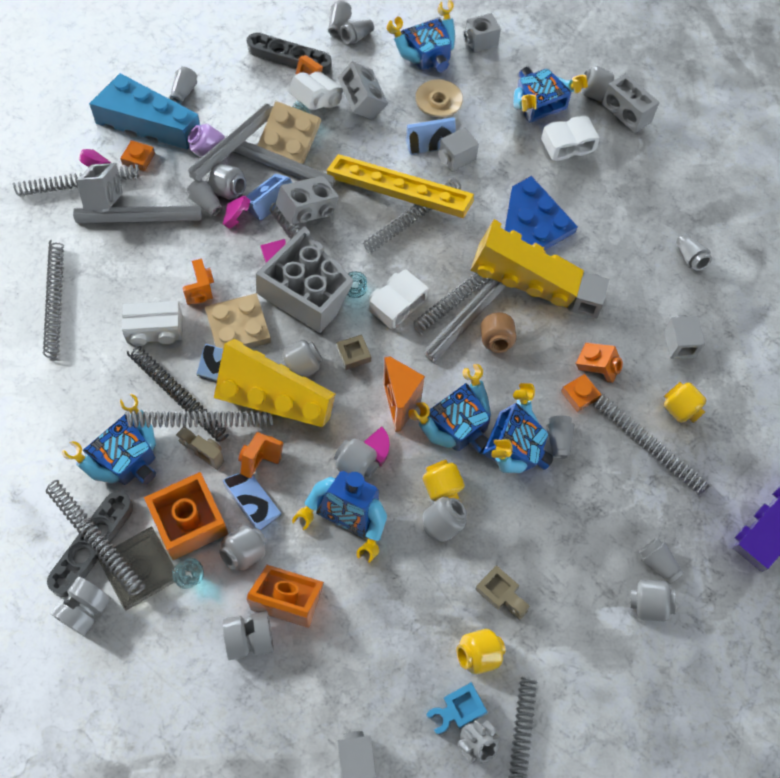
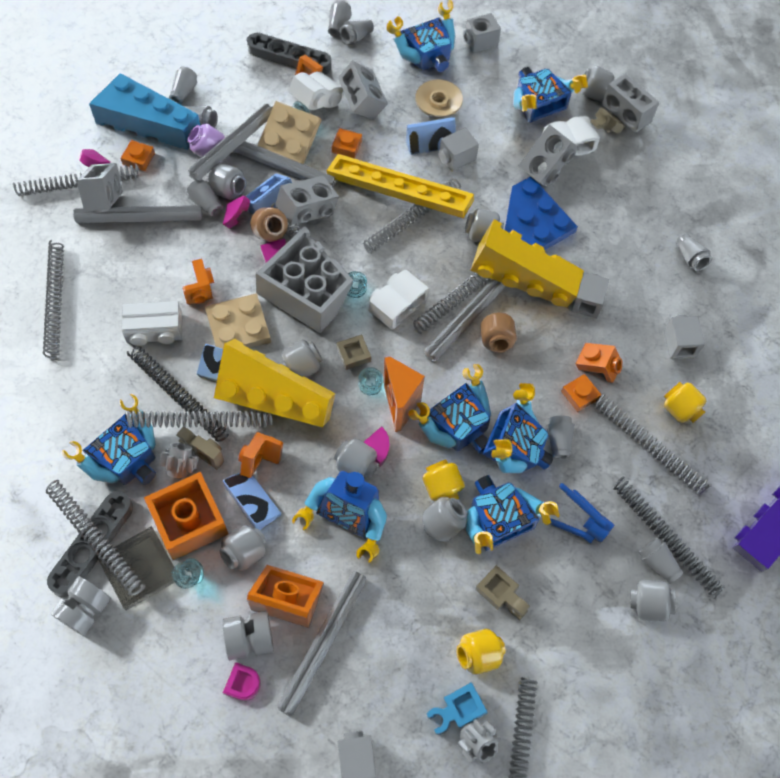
none -> light grey gear [160,443,199,478]
none -> light grey cone [184,106,218,128]
none -> dark pink tile [223,662,261,701]
none -> medium nougat head [250,207,288,242]
none -> light grey axle [278,571,366,716]
none -> orange plate [332,128,362,159]
none -> clear light blue bush [358,367,383,396]
none -> light grey head [465,208,504,243]
none -> torso [466,475,560,554]
none -> light grey brick [518,124,578,187]
none -> blue plant [550,483,615,544]
none -> dark tan plate [590,108,626,134]
none -> dark grey piece [613,476,725,599]

